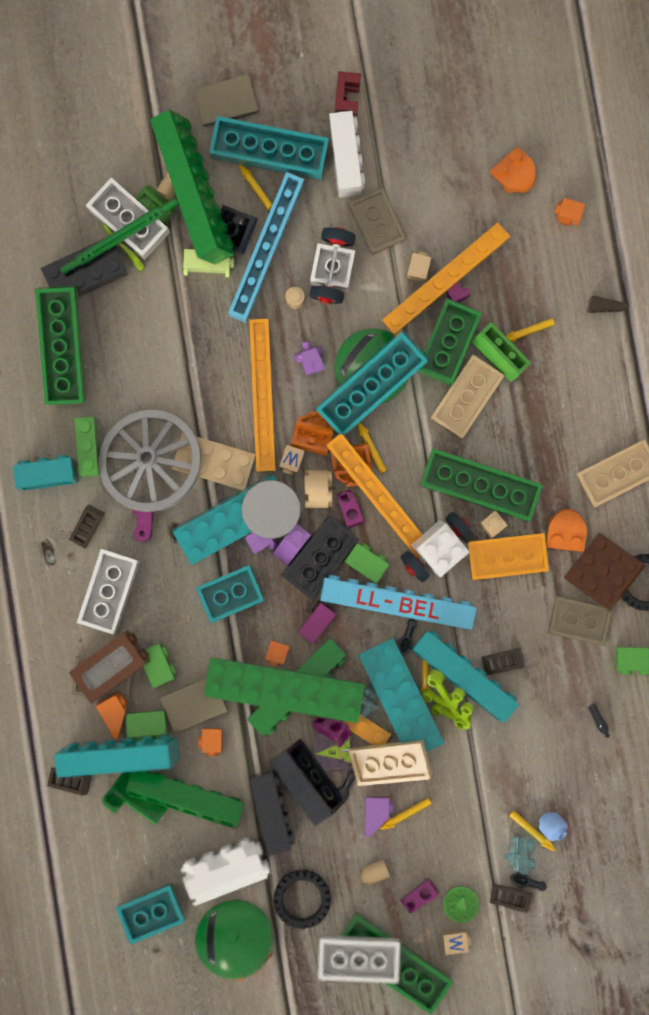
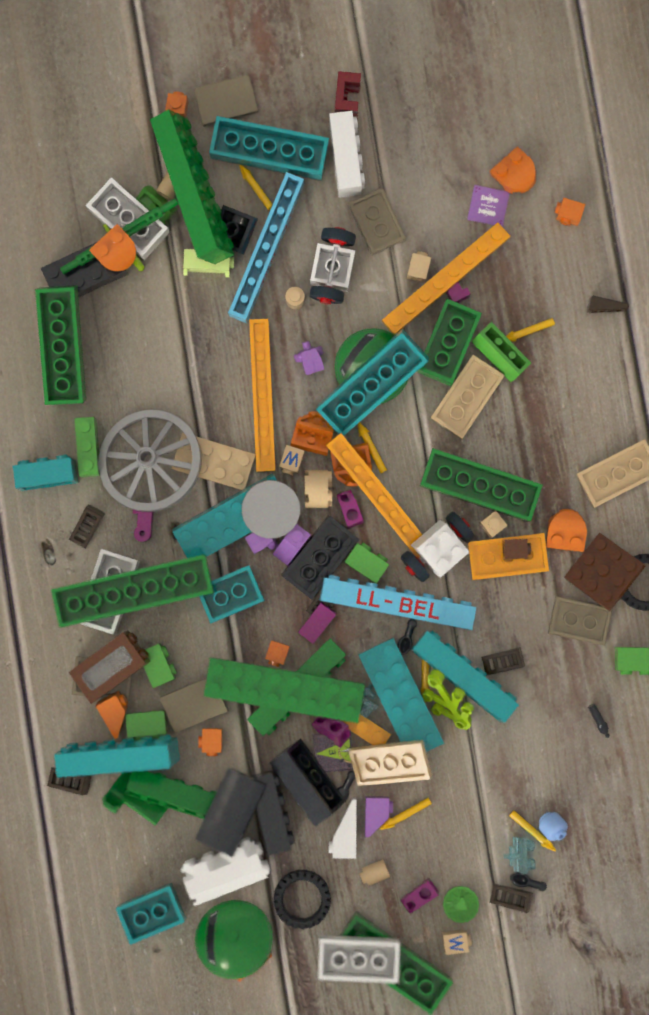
none -> green brick [51,555,214,628]
none -> orange slope [89,224,136,271]
none -> orange brick [165,91,189,118]
none -> black slope [195,768,267,857]
none -> white slope [329,798,356,858]
none -> medium lavender sticker [467,185,509,227]
none -> reddish brown brick [502,539,531,560]

